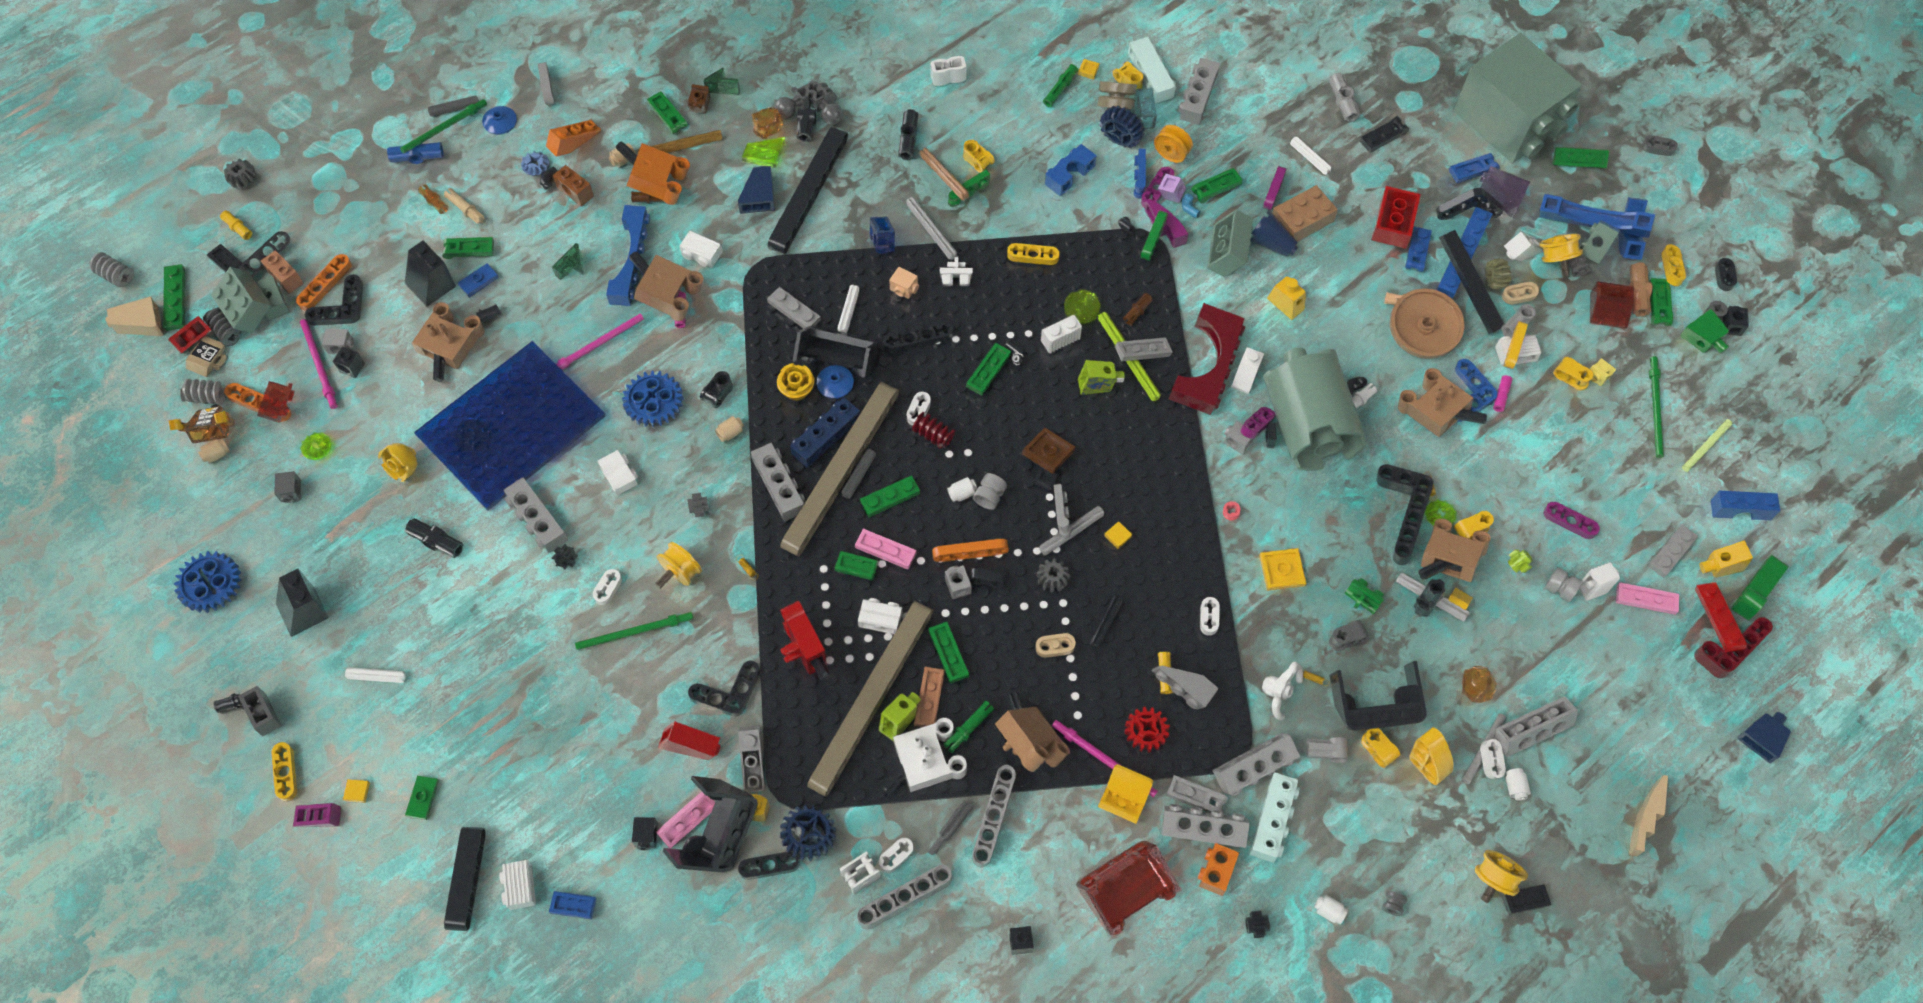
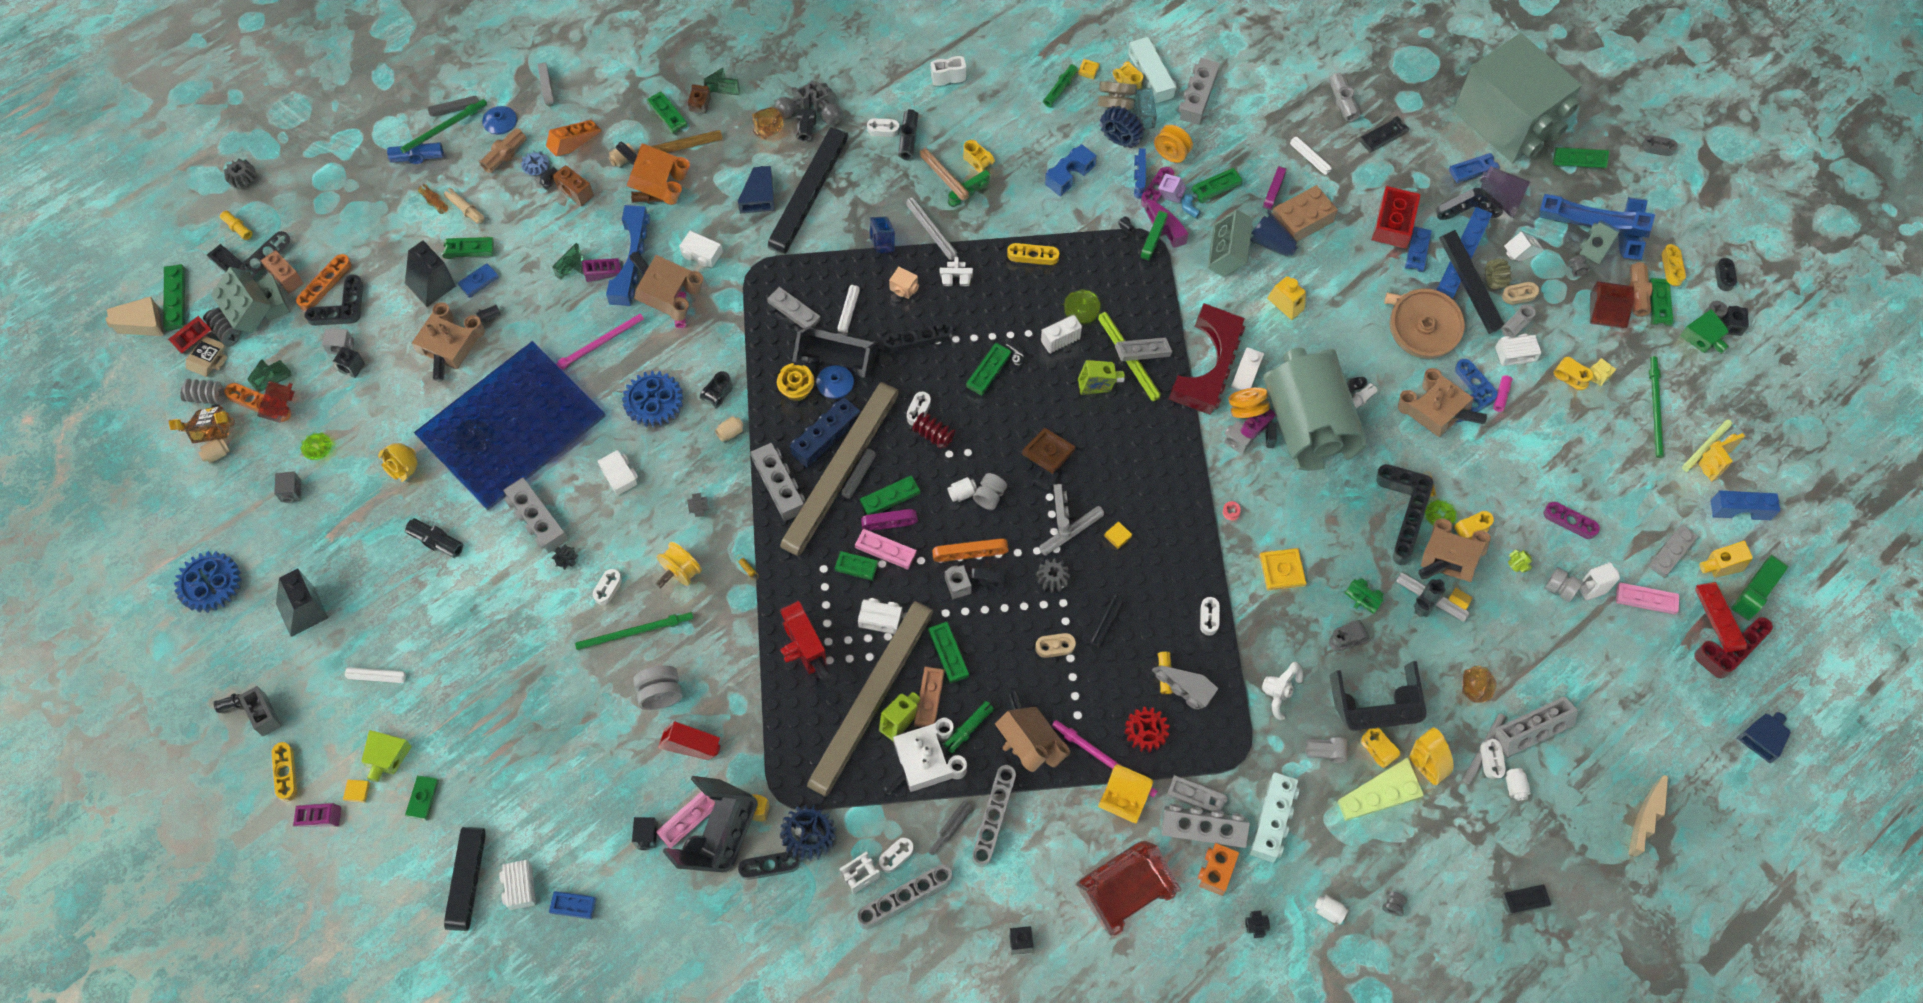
light grey piece [90,252,134,287] -> none
dark pink bar [300,319,338,409] -> none
black beam [688,660,760,717] -> none
light grey slope [738,725,765,792] -> none
clear neon green wing [742,137,785,168] -> none
reddish brown axle [1123,293,1152,326] -> none
light grey brick [1213,733,1300,796] -> none
yellow piece [1303,670,1329,686] -> none
yellow wheel [1475,850,1528,903] -> none
yellow beam [1503,321,1528,369] -> none
yellow wheel [1539,234,1583,277] -> none
none -> clear green slope [247,359,292,393]
none -> lime torso [362,730,411,782]
none -> medium nougat piece [479,128,527,173]
none -> magenta slope [581,258,621,282]
none -> light grey wheel [633,665,683,710]
none -> magenta beam [861,509,918,531]
none -> white beam [867,118,900,137]
none -> light orange wheel [1228,387,1270,418]
none -> yellowish green wing [1338,758,1424,821]
none -> yellow bracket [1698,433,1746,482]

